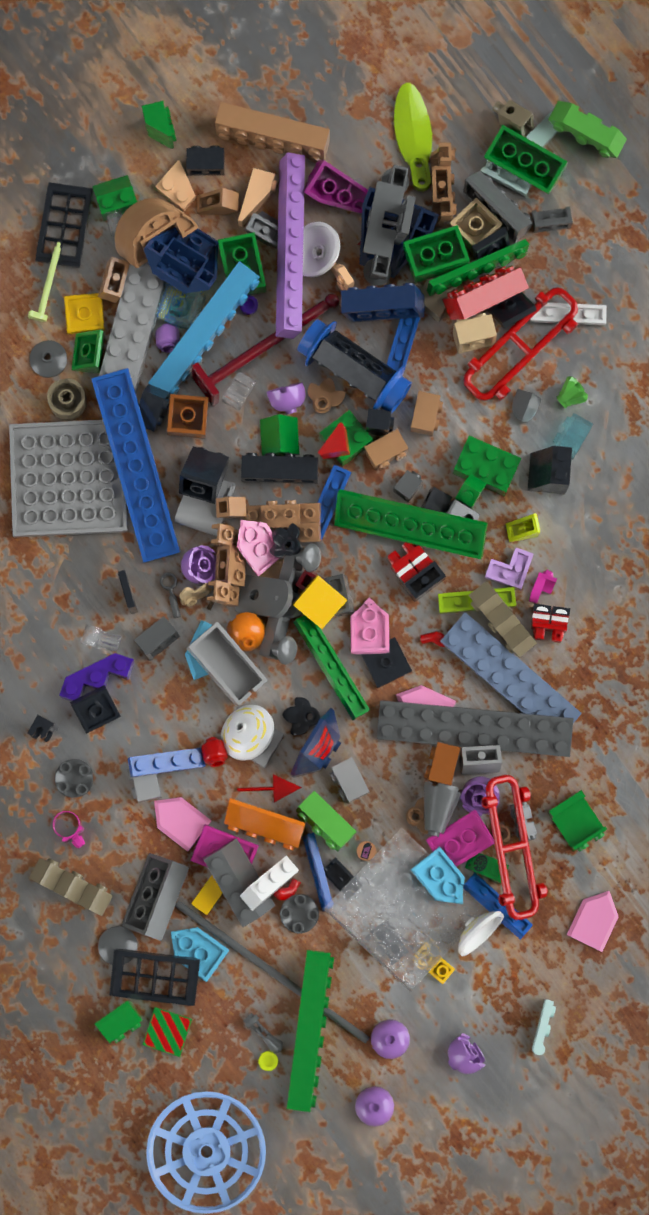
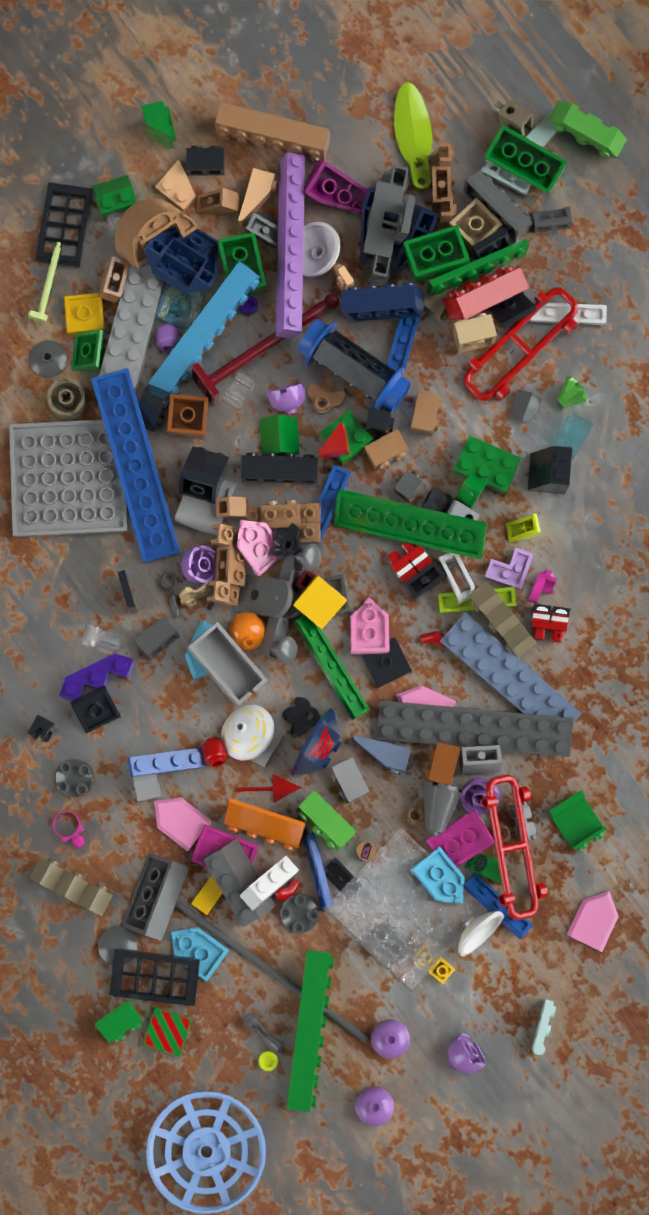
none -> sand blue slope [353,735,411,775]
none -> white window [439,552,475,604]

